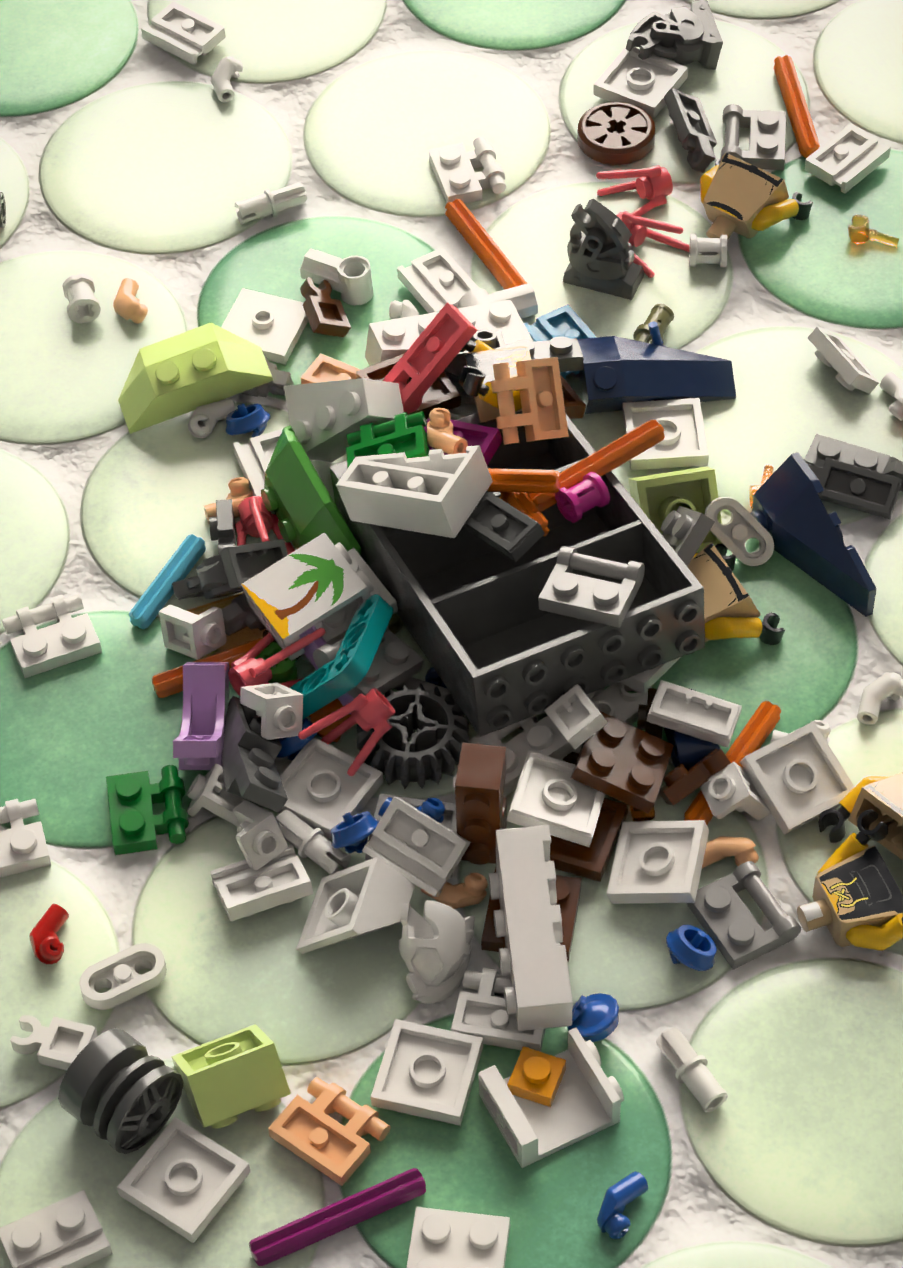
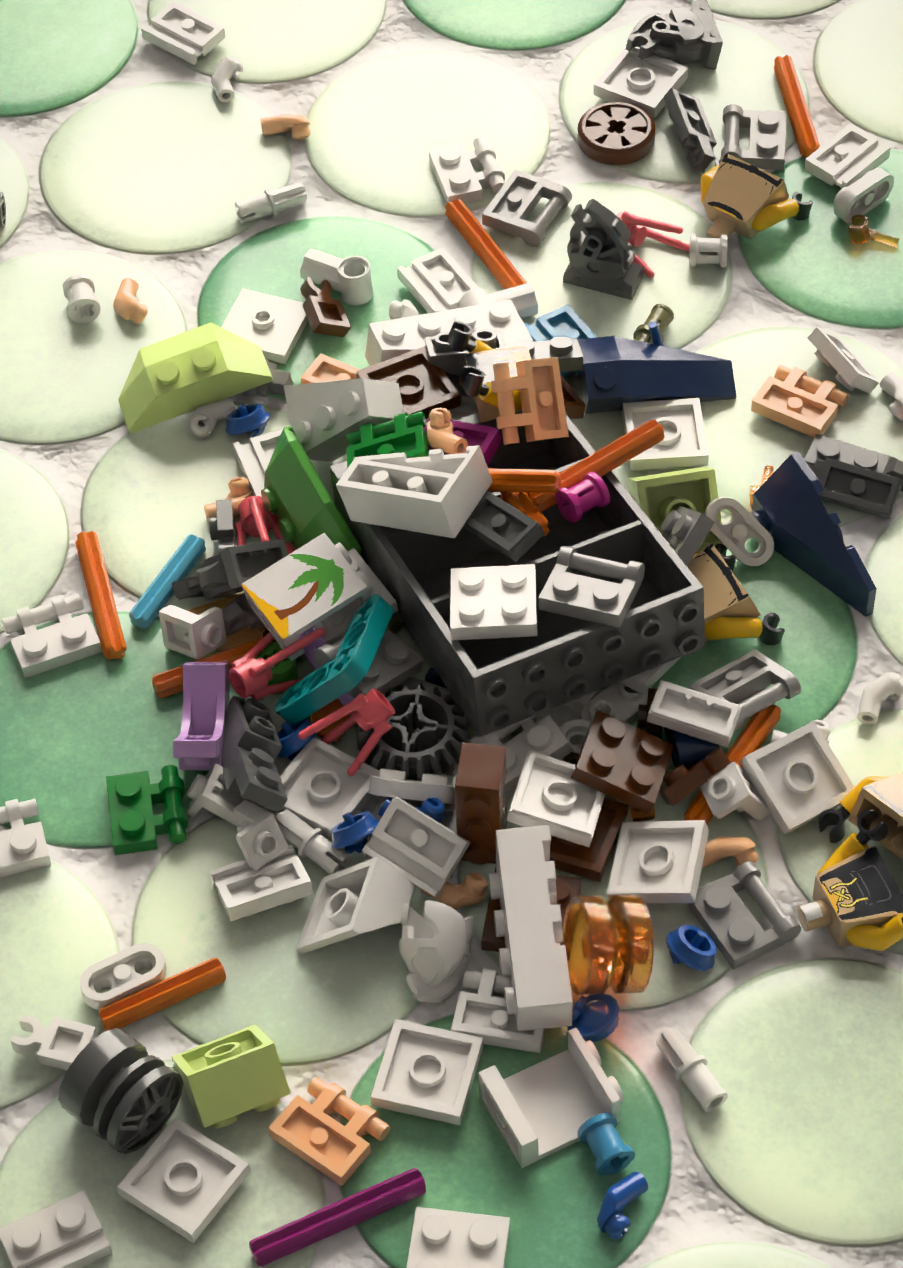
red arm [29,904,69,964] -> none
white bracket [240,683,303,740] -> none
coral plate [383,302,477,414] -> none
light orange plate [507,1046,566,1107] -> none
white bracket [544,684,608,749] -> none
coral plant [596,165,673,217] -> none
none -> orange axle [75,531,127,660]
none -> orange axle [99,958,226,1031]
none -> light nougat arm [260,114,311,140]
none -> white plate [369,769,455,804]
none -> white plate [450,564,537,640]
none -> light grey plate [482,169,573,247]
none -> clear orange wheel [562,895,654,995]
none -> dark azure bush [577,1112,635,1176]
none -> light grey plate [688,649,801,730]
none -> light nougat plate [751,365,850,438]
none -> white plate [834,168,894,223]

